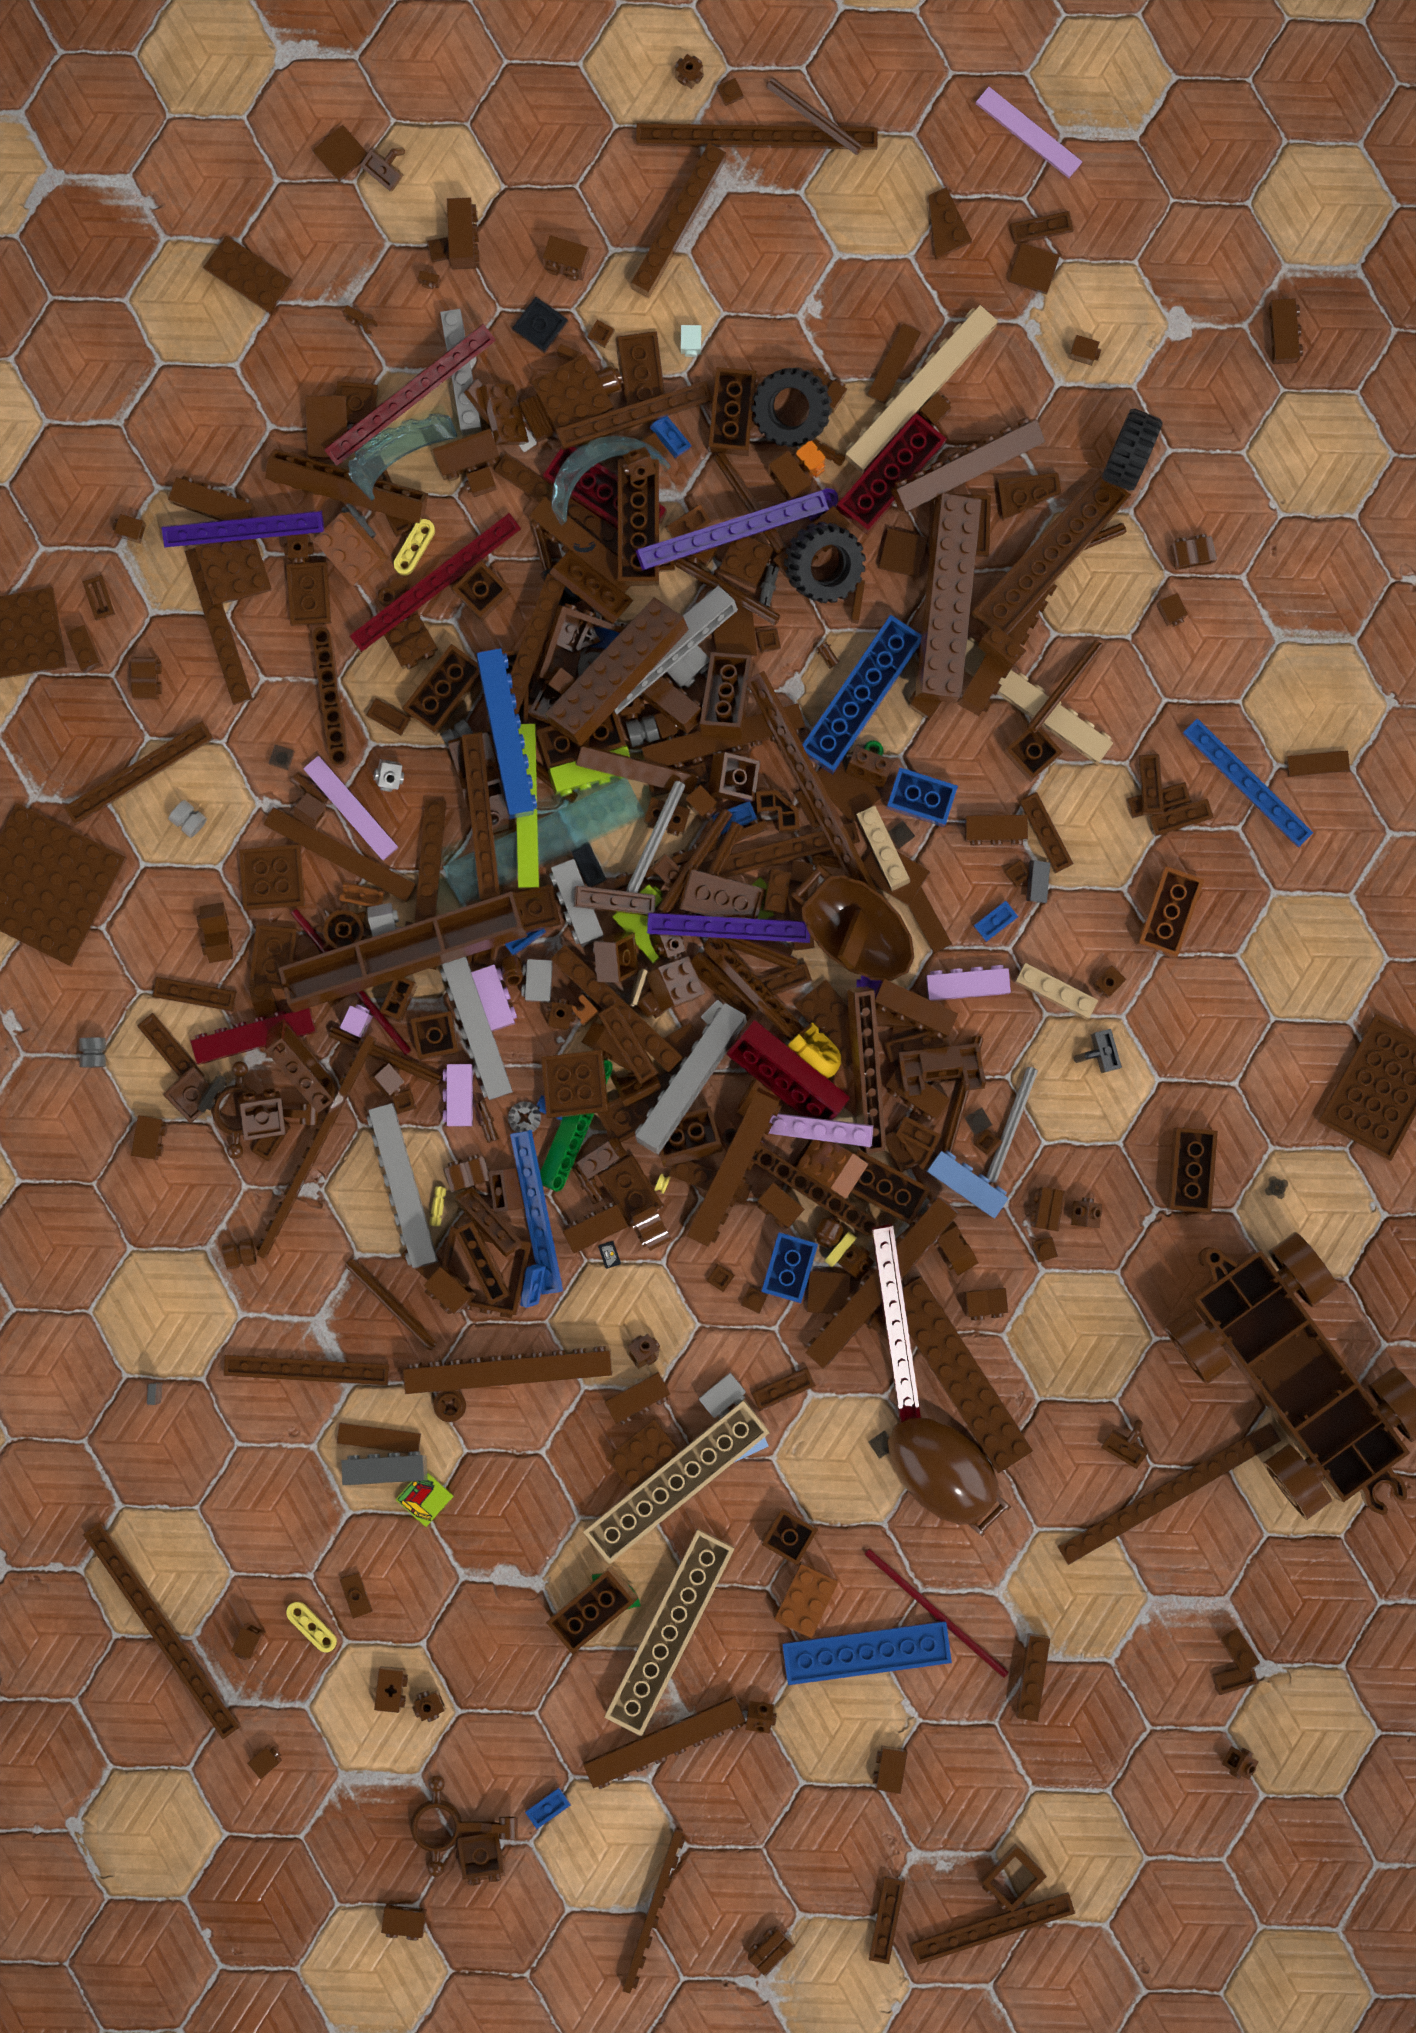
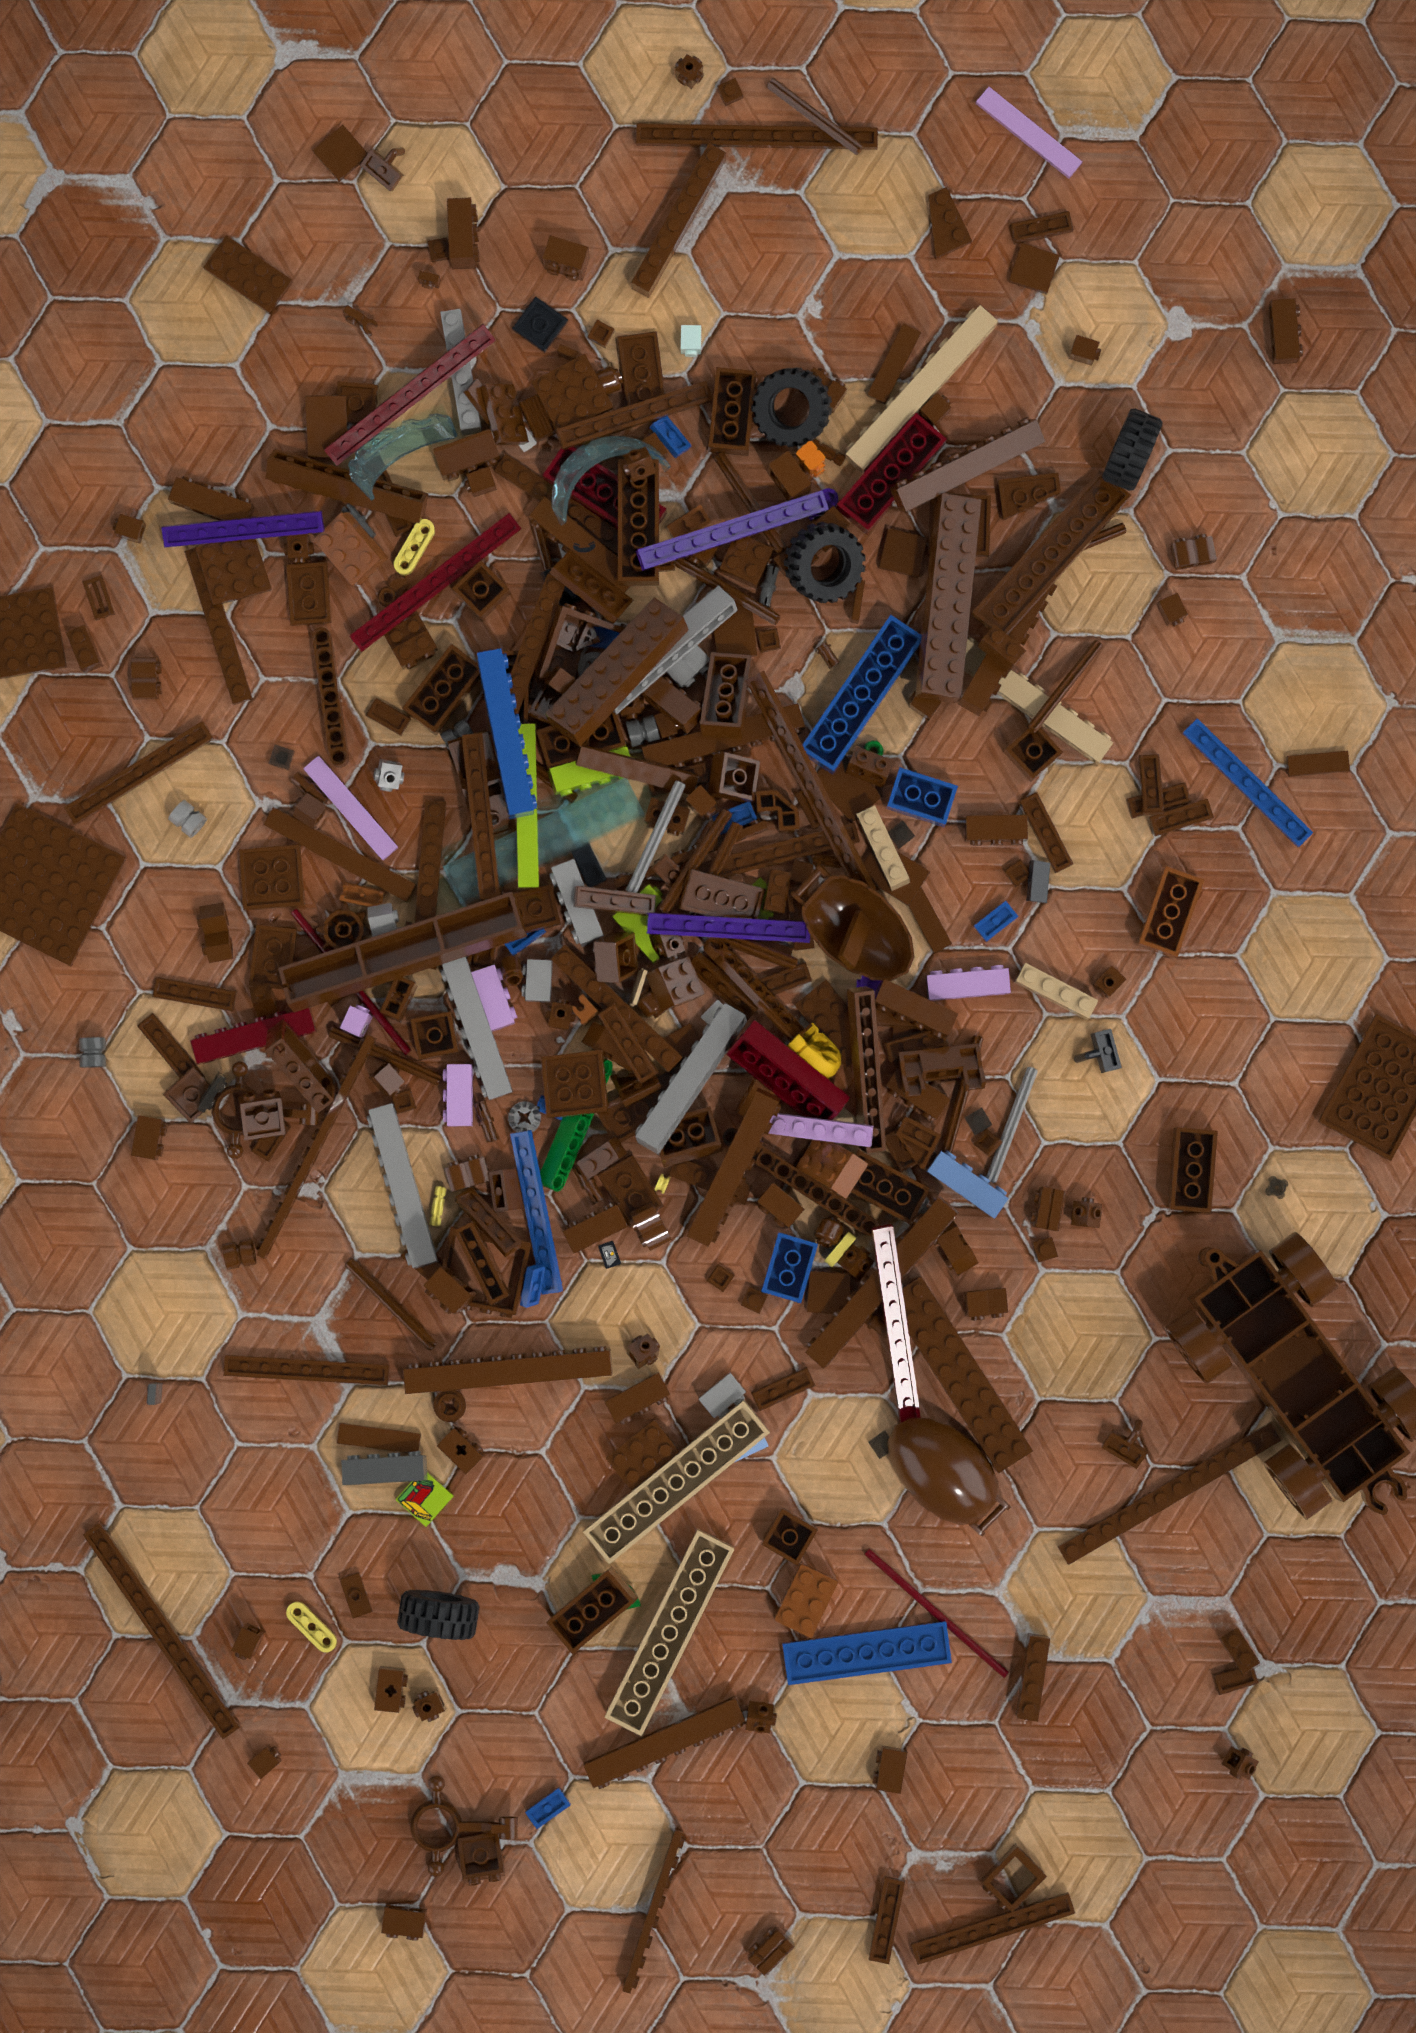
none -> black tyre [397,1590,480,1640]
none -> reddish brown brick [437,1427,484,1474]

